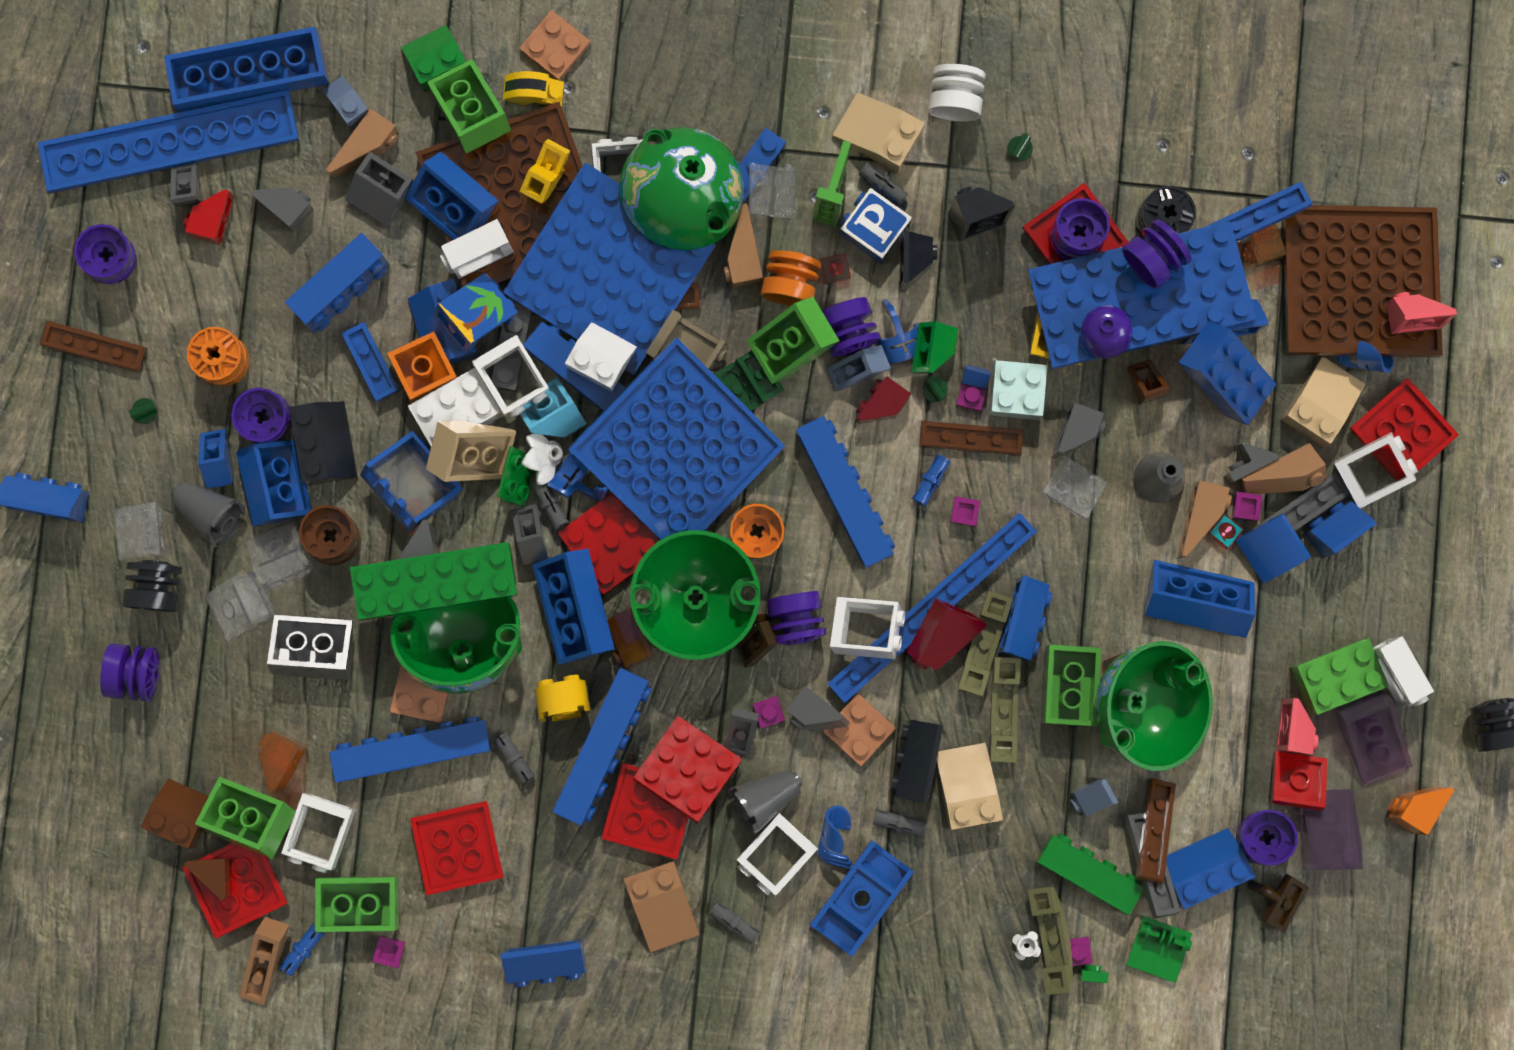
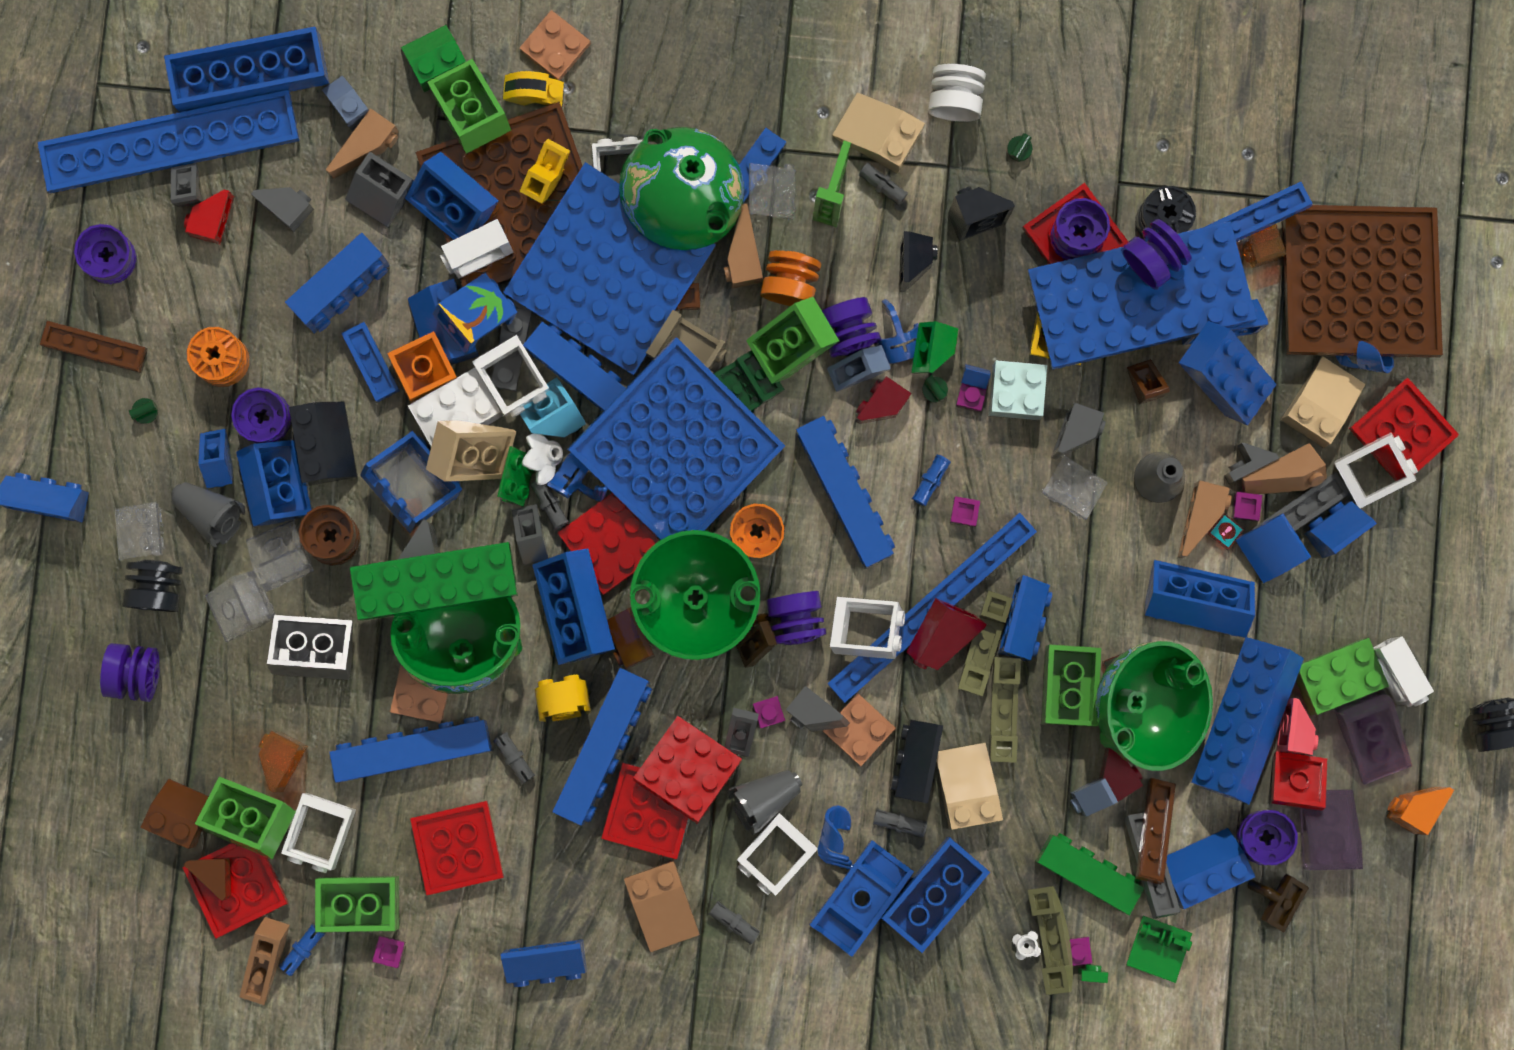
white slope [565,322,637,392] -> none
clear red tile [820,253,851,284] -> none
piece [839,188,912,264] -> none
reddish brown tile [919,420,1023,456] -> none
dark purple cylinder [1080,305,1133,359] -> none
coral slope [1386,292,1457,334] -> none
none -> blue brick [881,837,990,953]
none -> dark red slope [1099,748,1143,802]
none -> blue brick [1191,637,1304,805]

